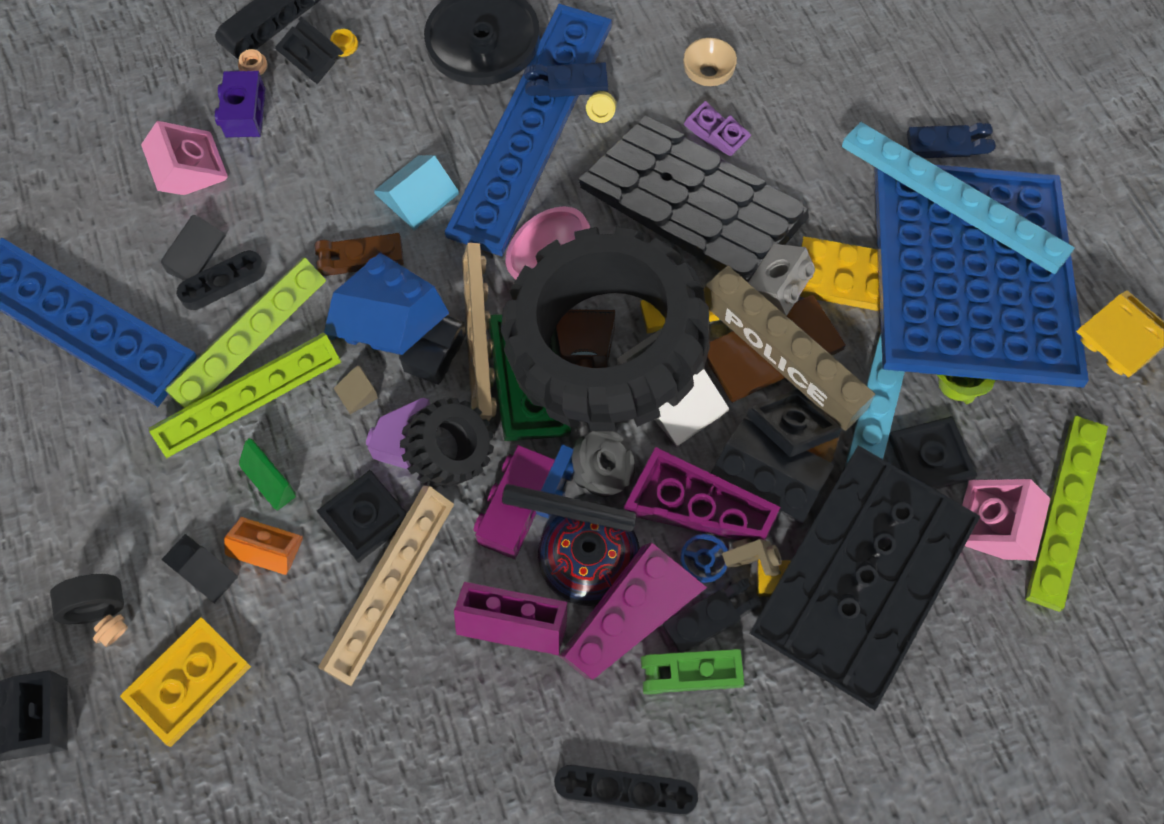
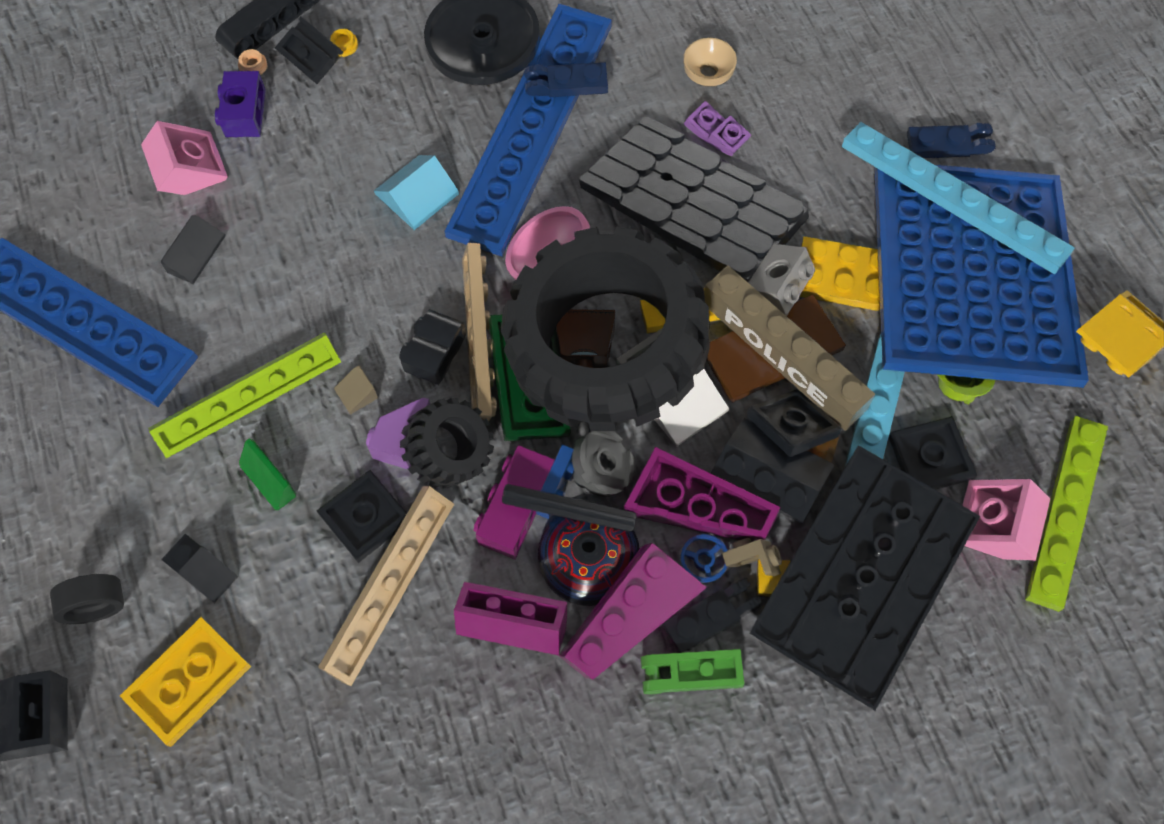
light nougat plate [93,614,128,647] -> none
lime plate [164,258,327,409] -> none
black beam [176,250,266,310] -> none
orange slope [224,517,303,575] -> none
reddish brown plate [314,233,404,276] -> none
blue wedge [324,253,449,355] -> none
black beam [554,765,698,816] -> none
light yellow tile [586,91,616,123] -> none

